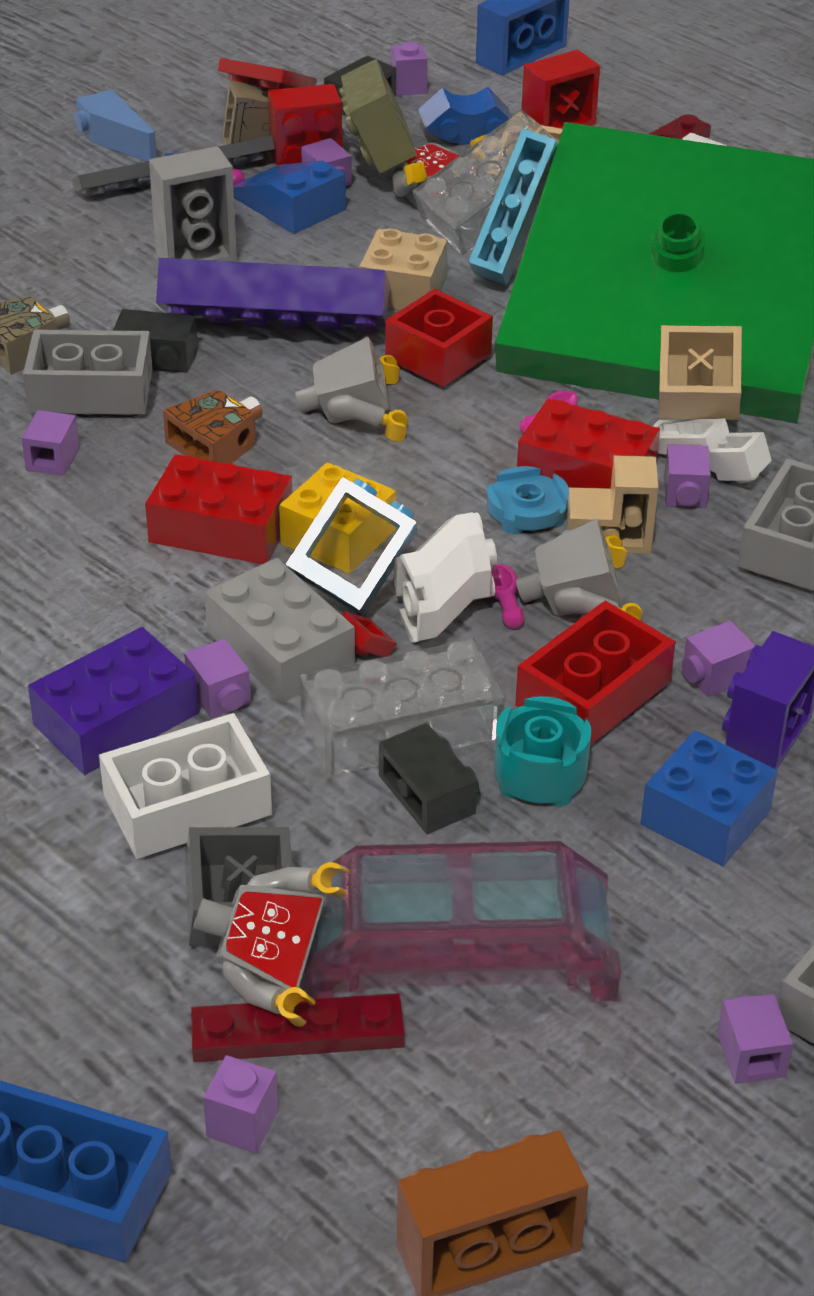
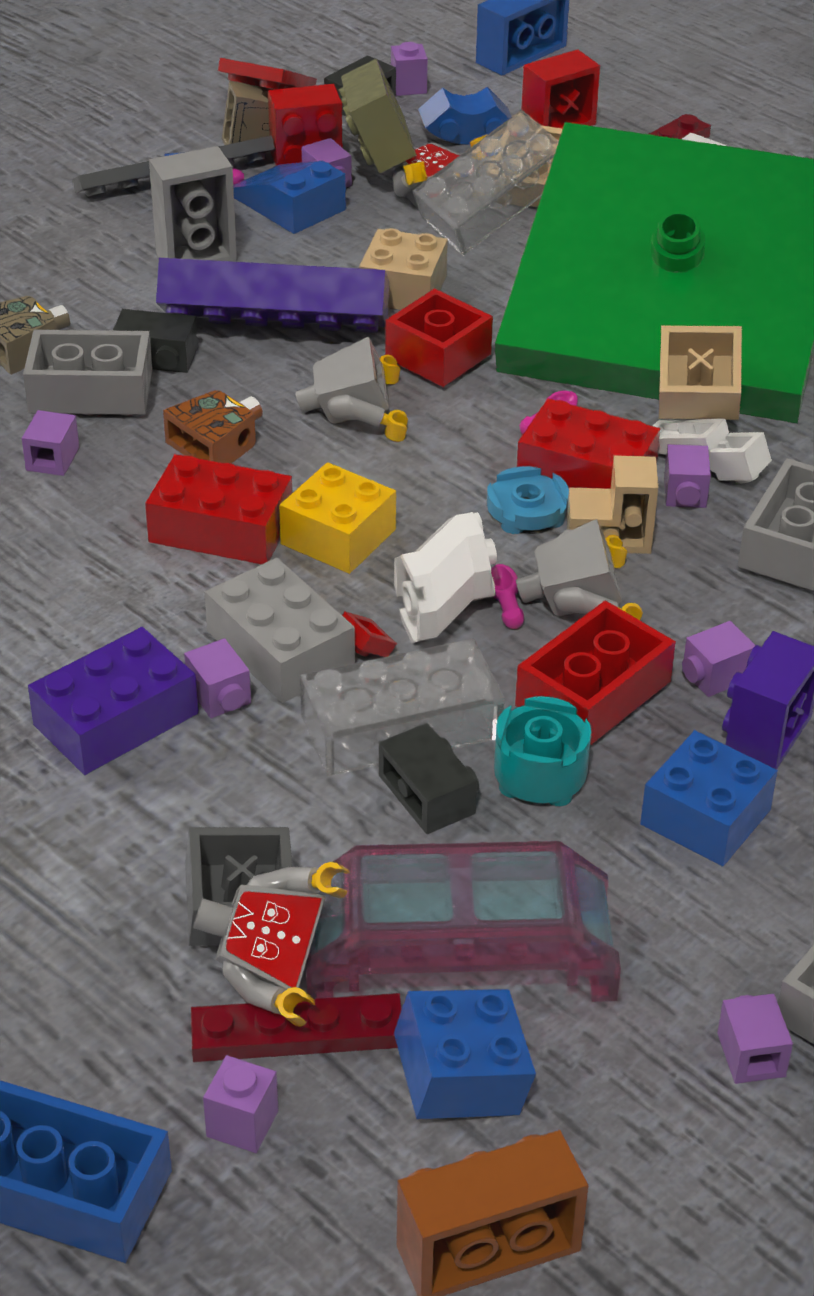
medium blue slope [74,89,157,161] -> none
white brick [99,713,272,859] -> none
window [286,477,418,616] -> none
medium azure brick [468,128,558,285] -> none
none -> blue brick [394,989,536,1119]

